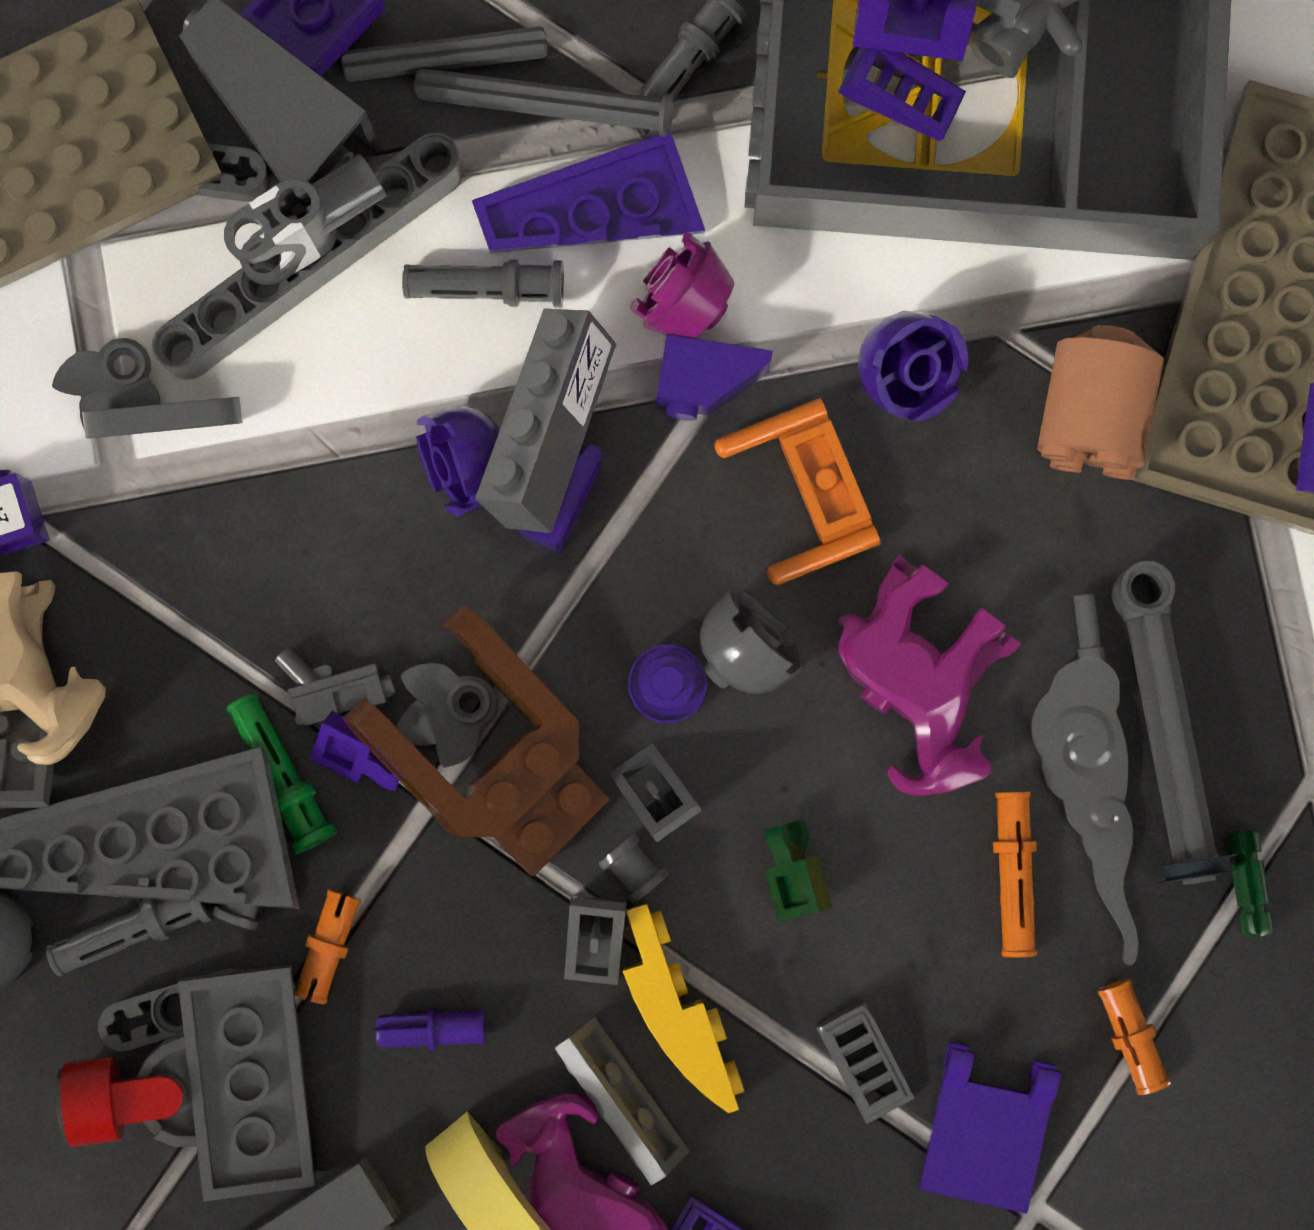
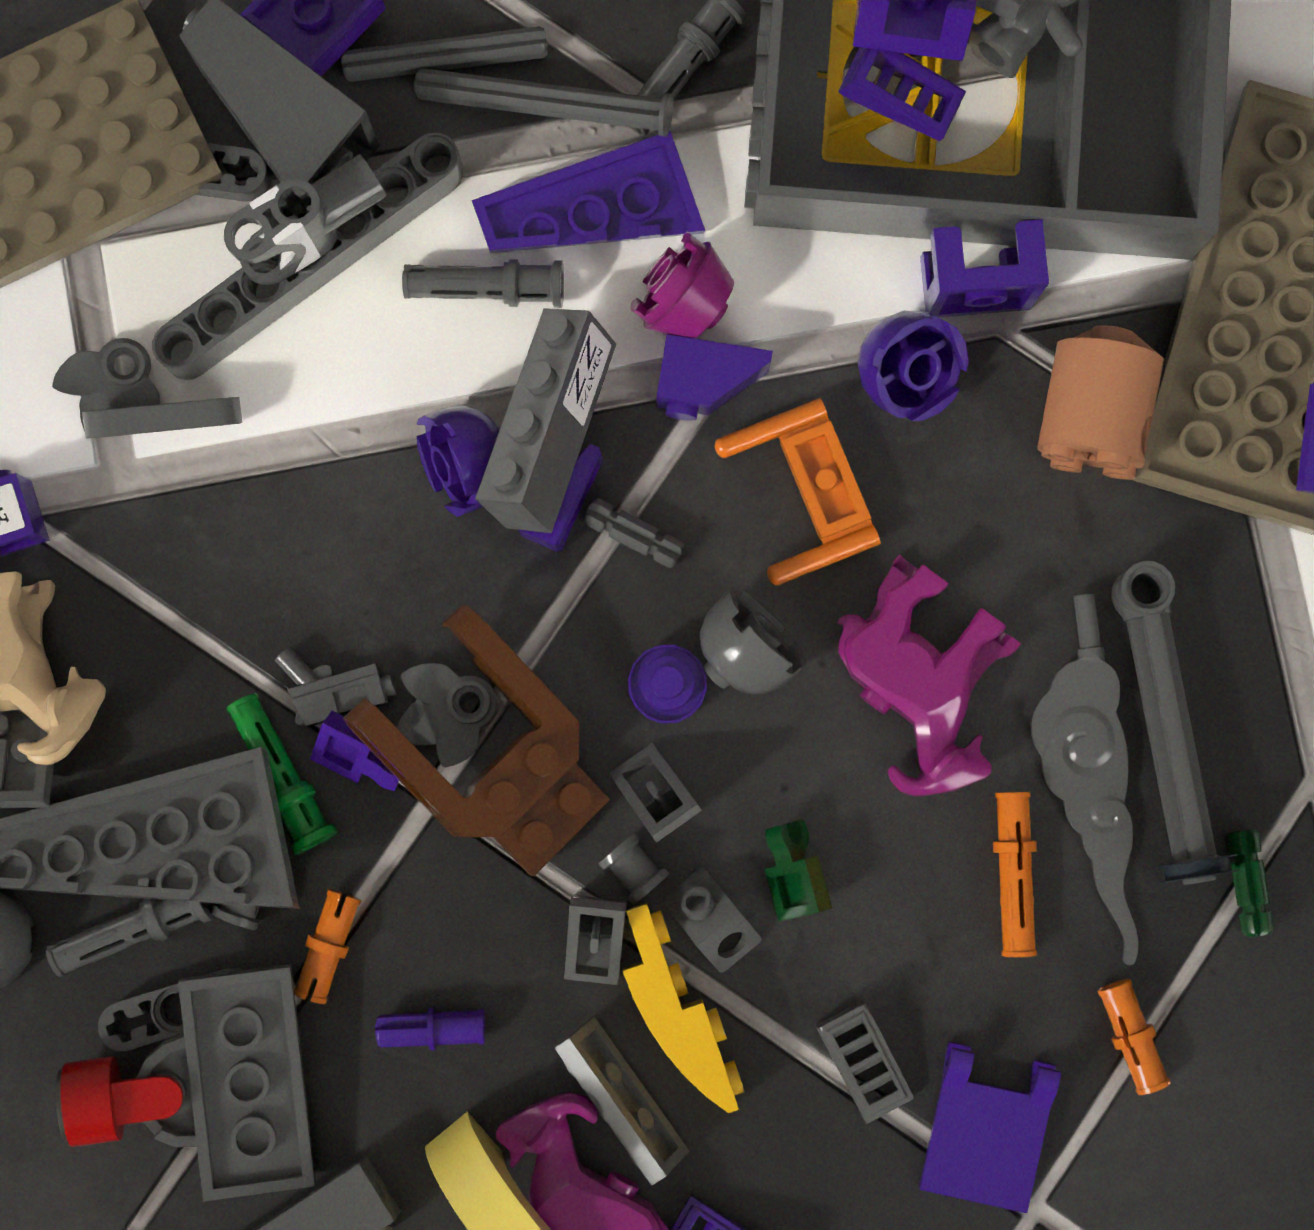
none -> dark grey axle [583,498,684,568]
none -> dark grey bracket [663,867,762,973]
none -> dark purple panel [920,219,1049,317]

